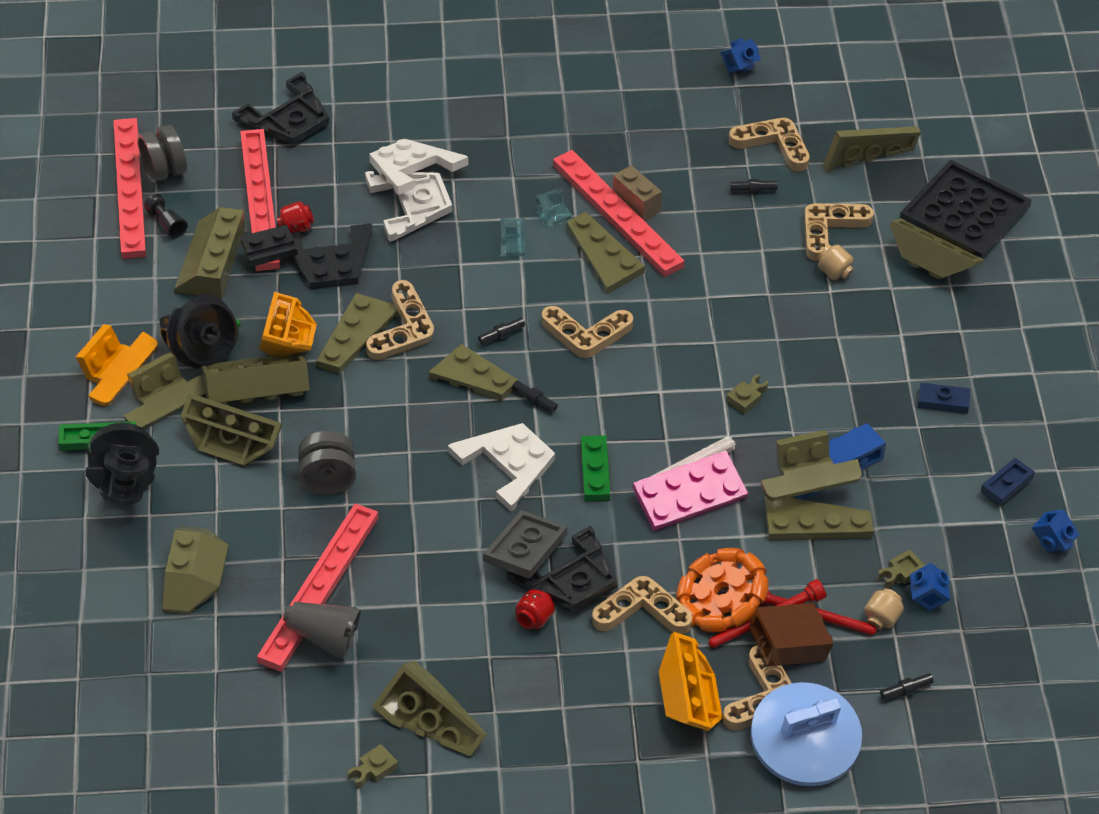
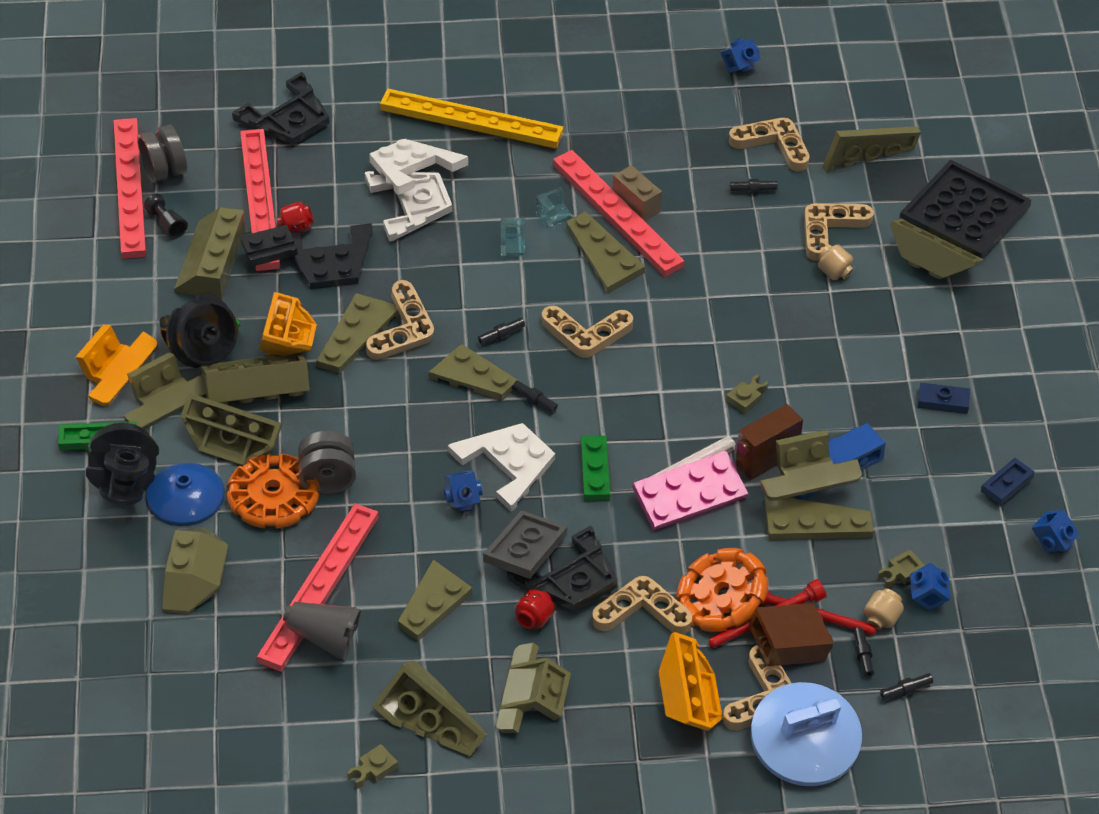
none -> blue dish [146,463,225,526]
none -> orange plate [226,453,320,529]
none -> yellow plate [380,88,564,149]
none -> olive wing [398,560,472,641]
none -> blue brick [443,470,483,511]
none -> olive plate [496,643,571,733]
none -> reddish brown brick [735,404,803,480]
none -> black bar [853,627,874,677]

